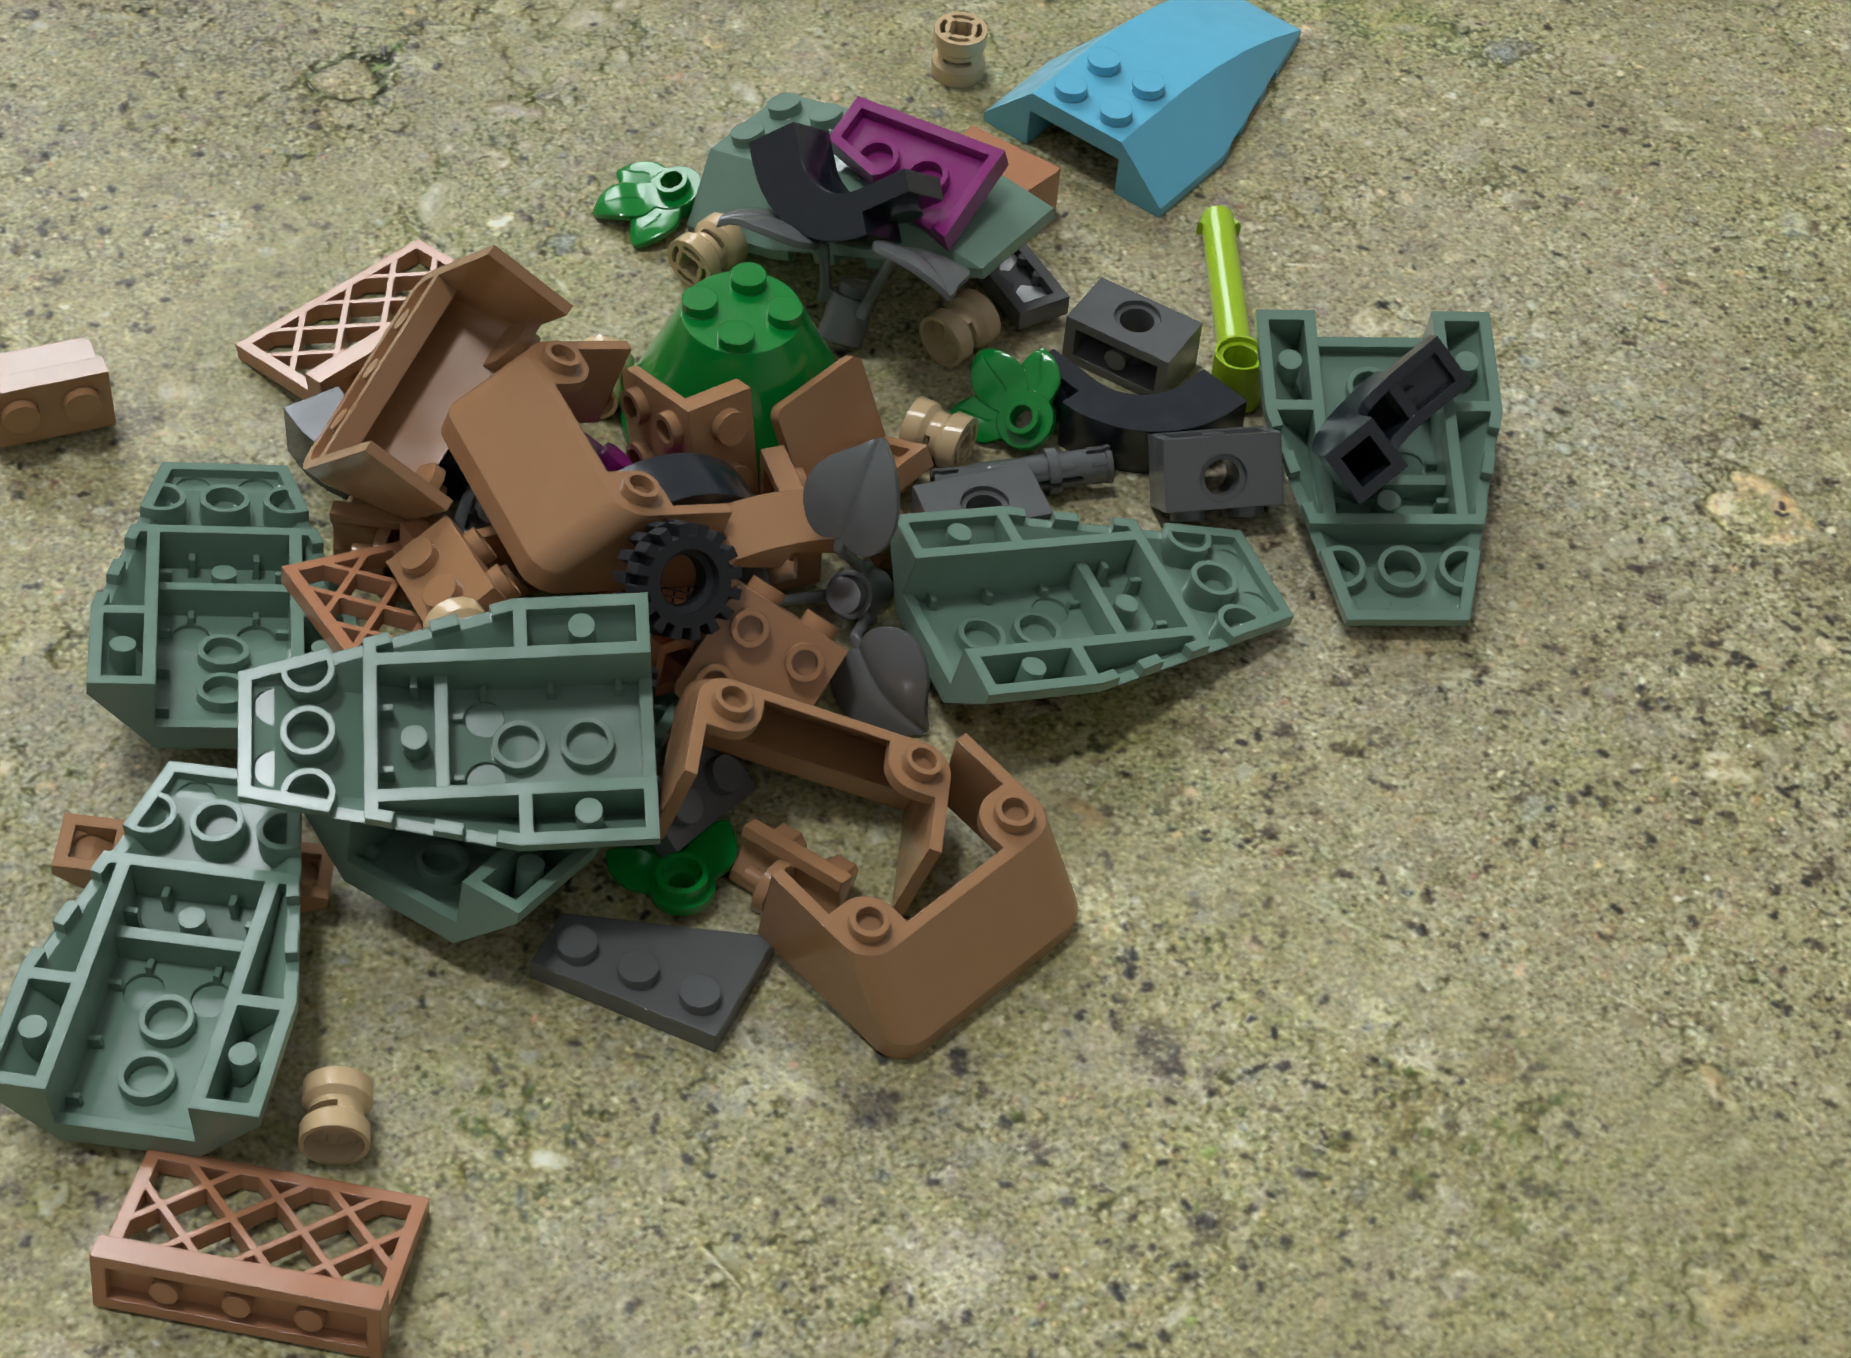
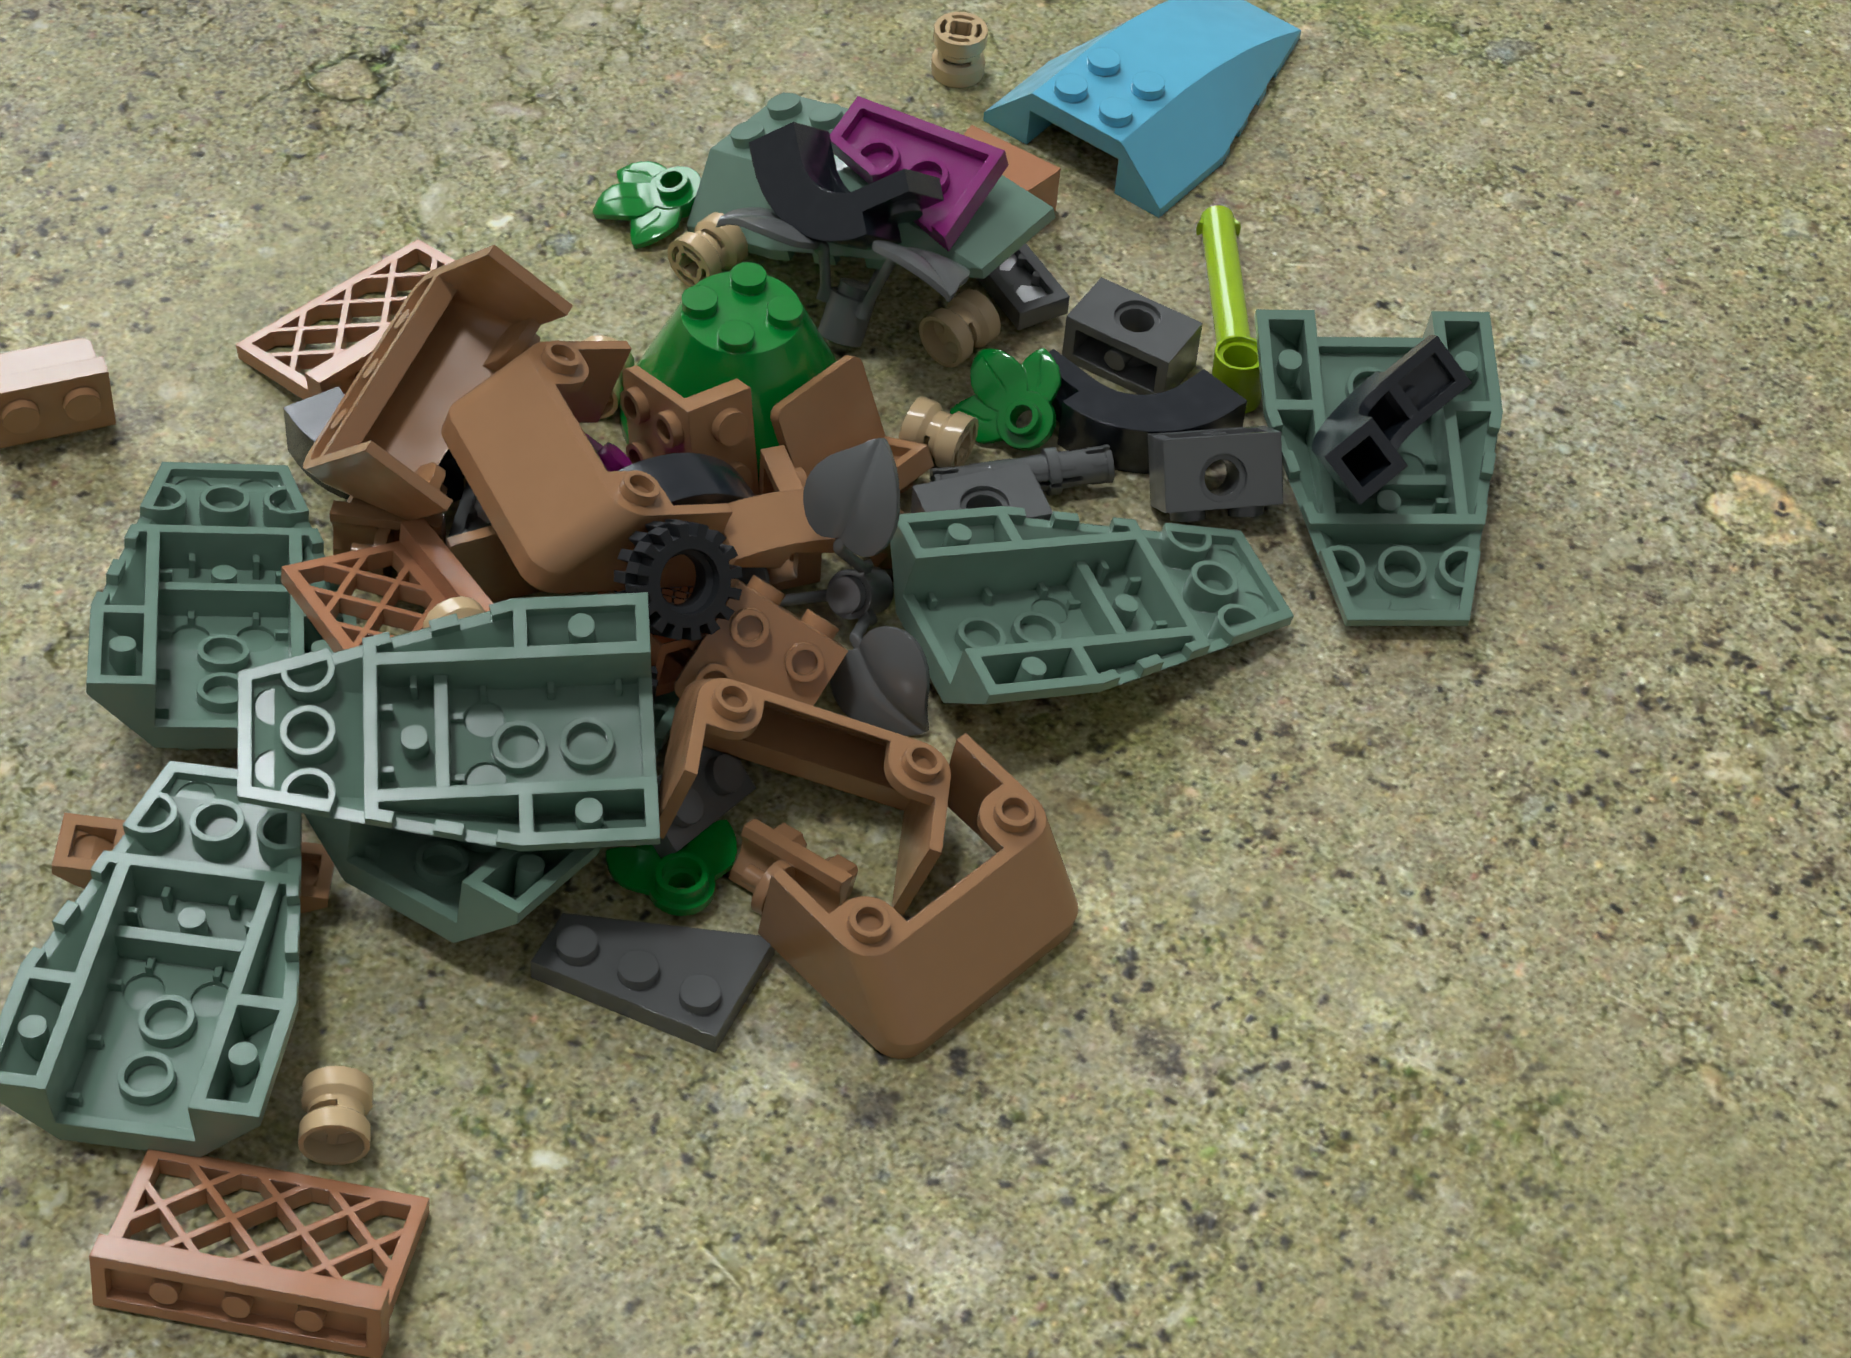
medium nougat bracket [386,514,530,622] -> none

